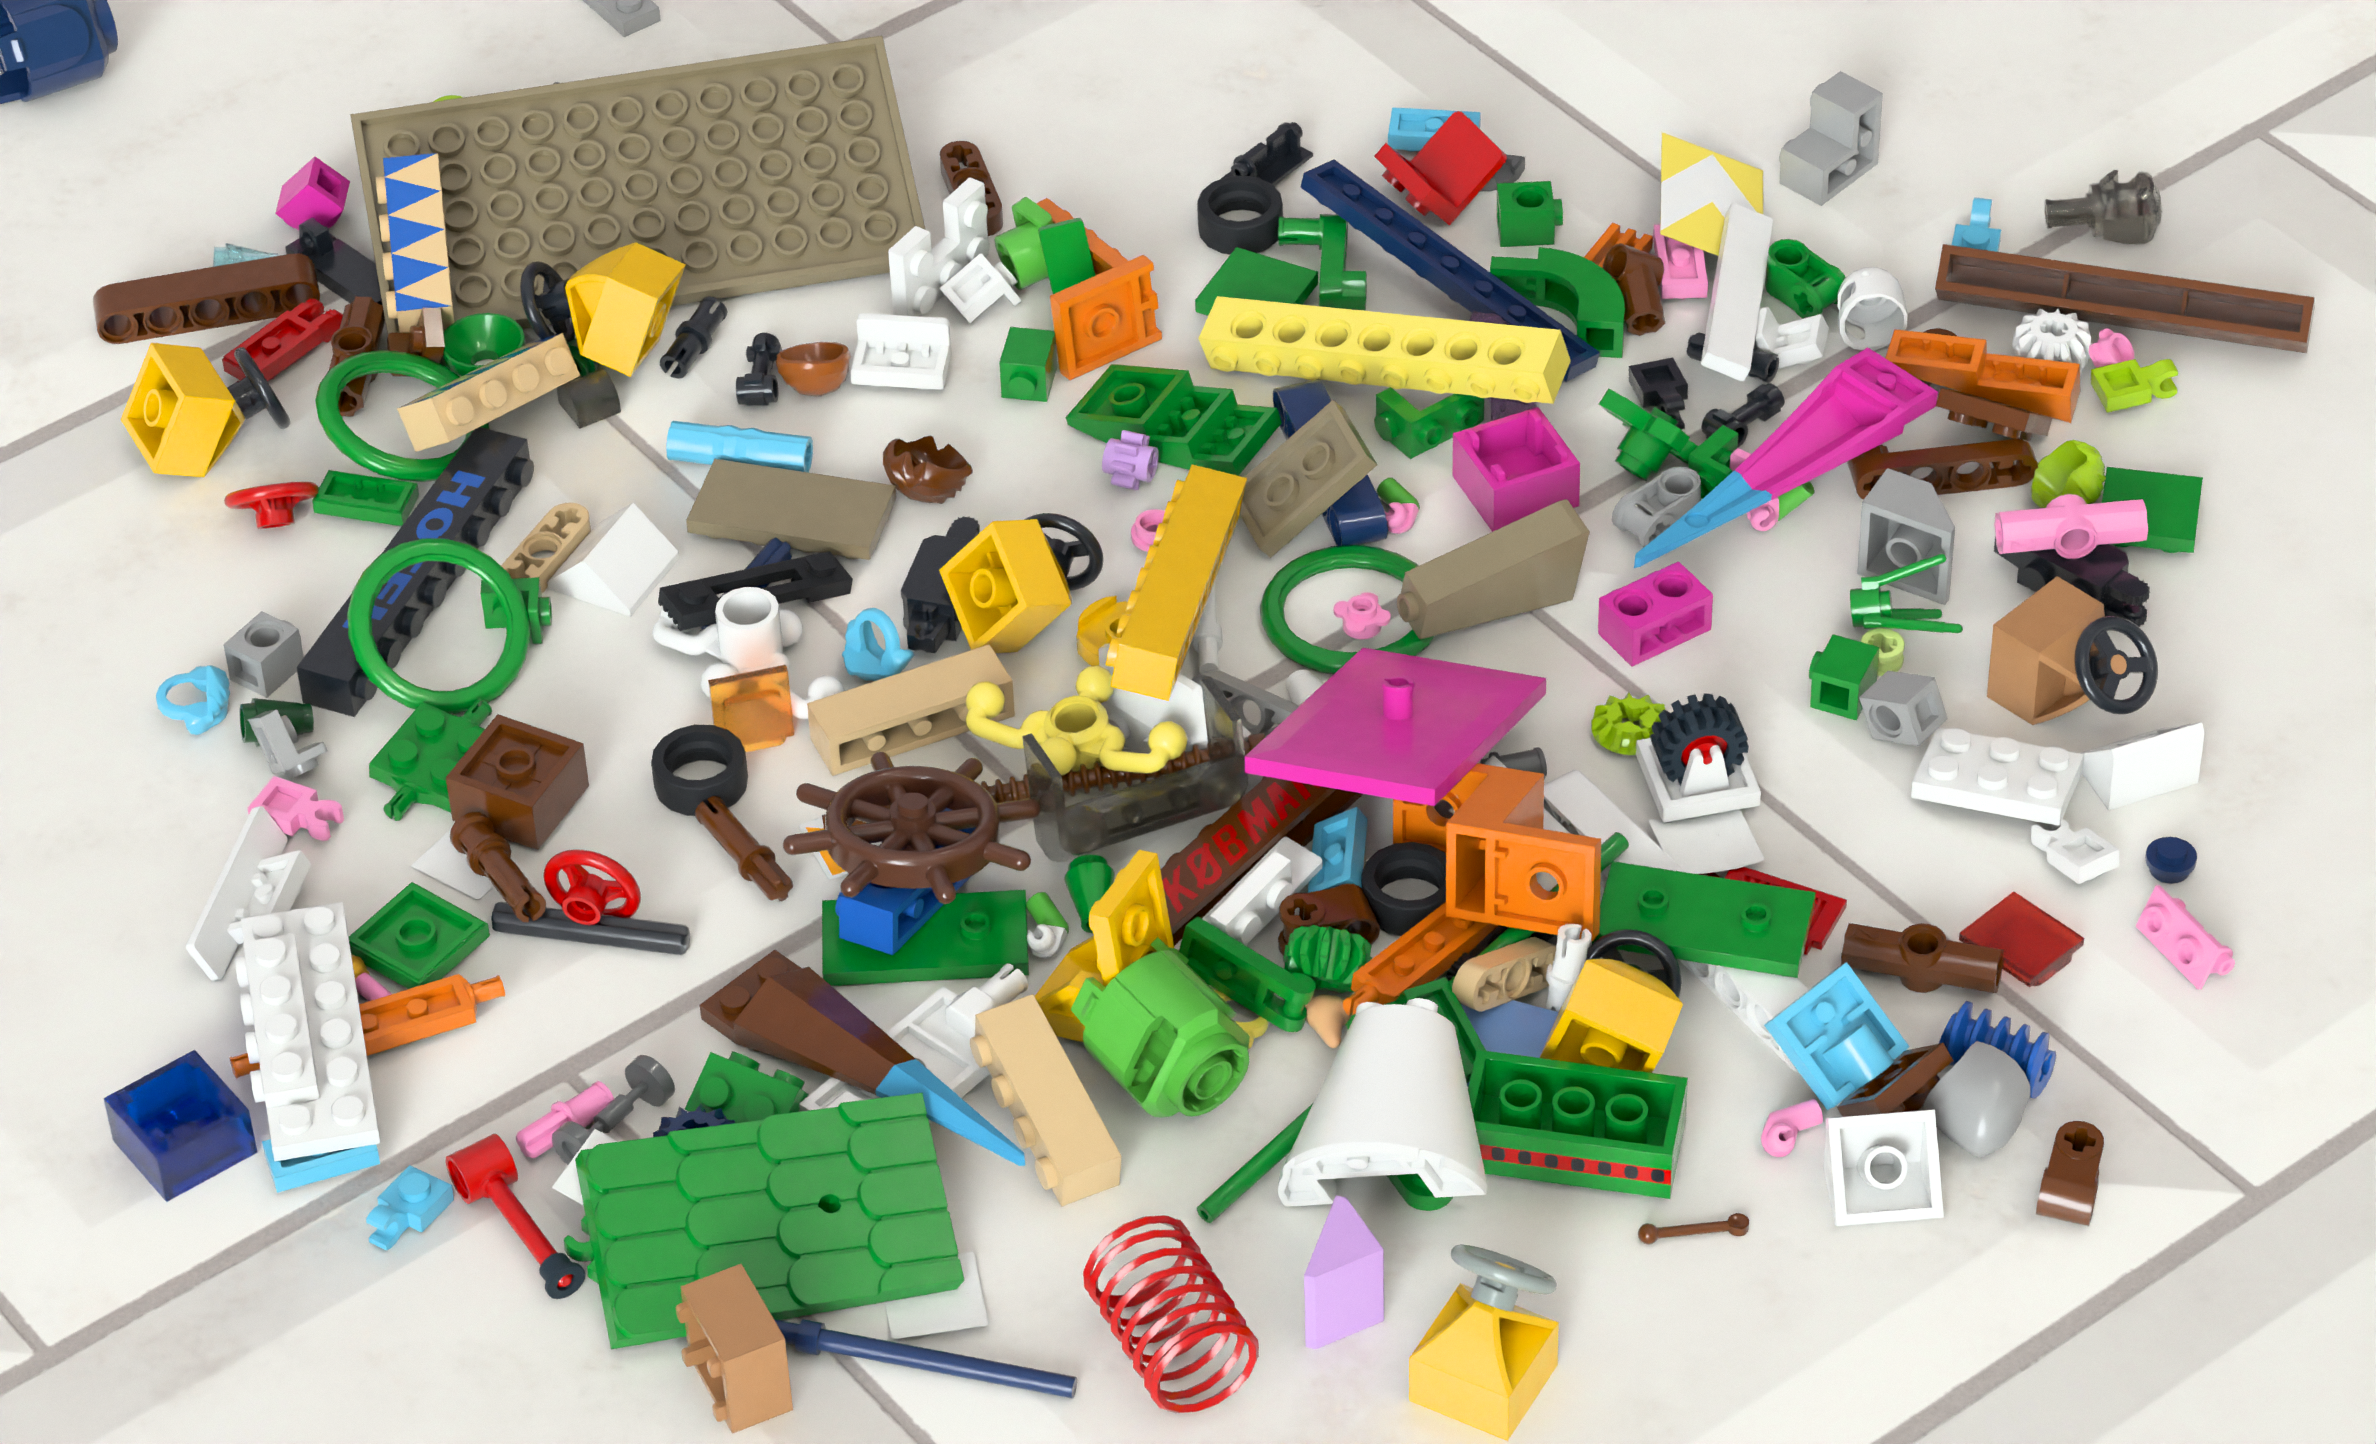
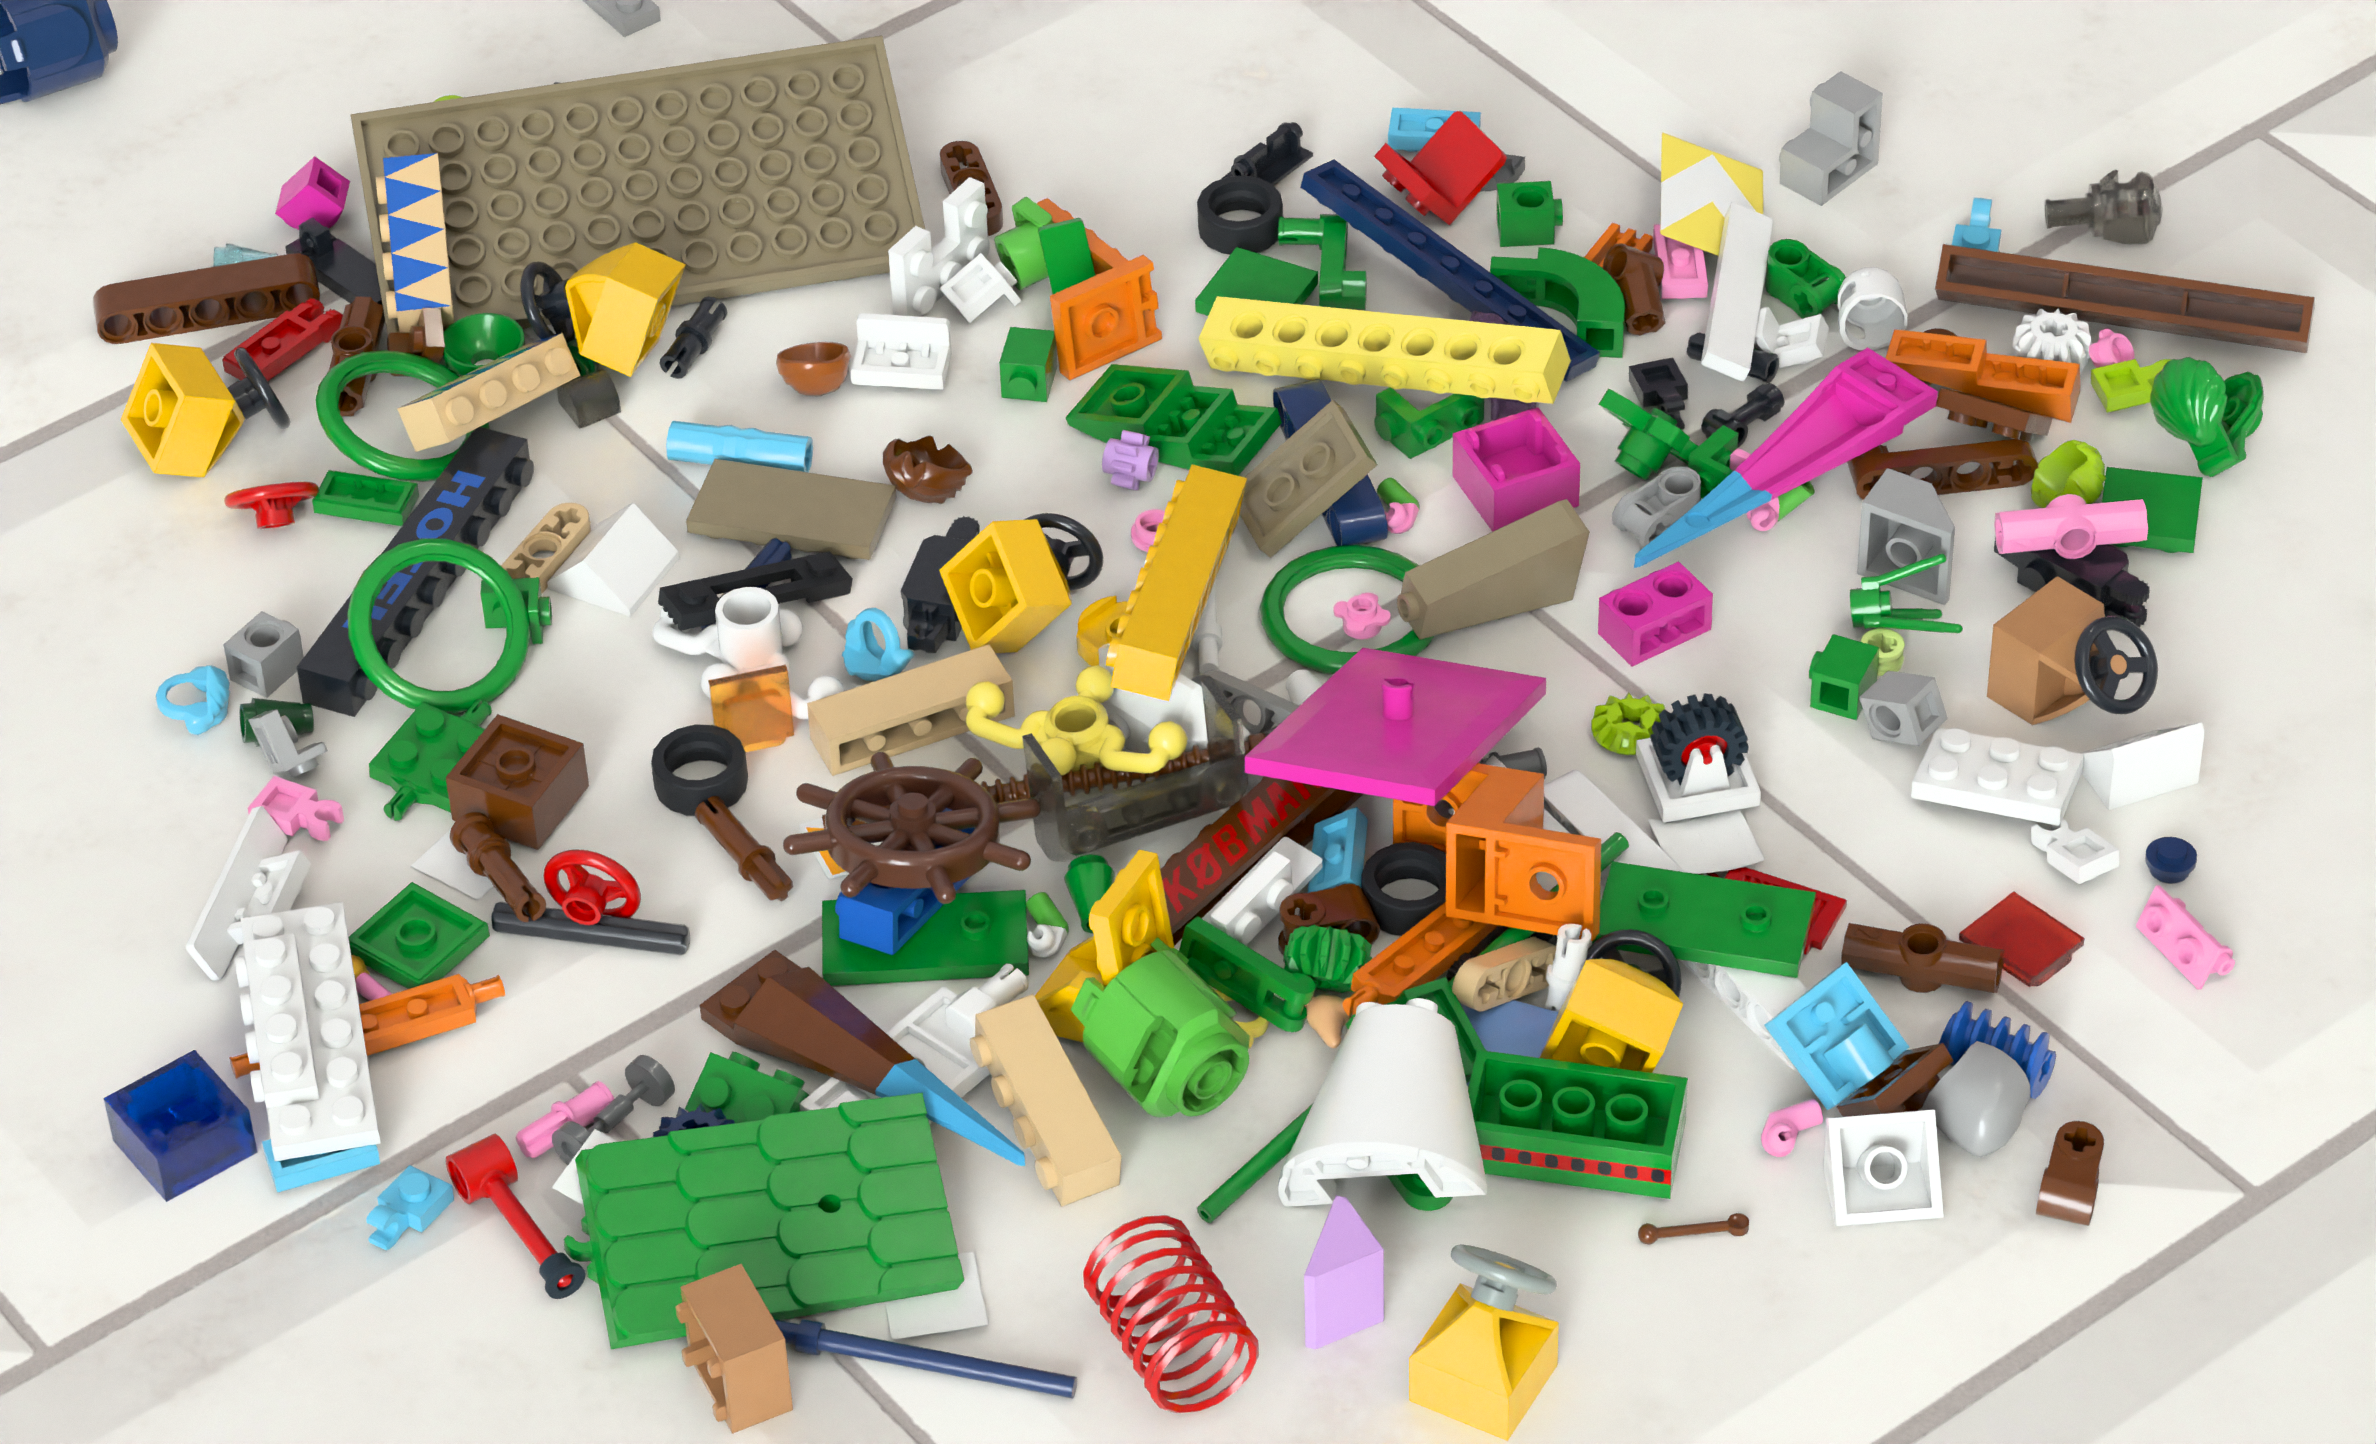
black bar [736,333,782,406] -> none
none -> green animal [2150,357,2264,477]

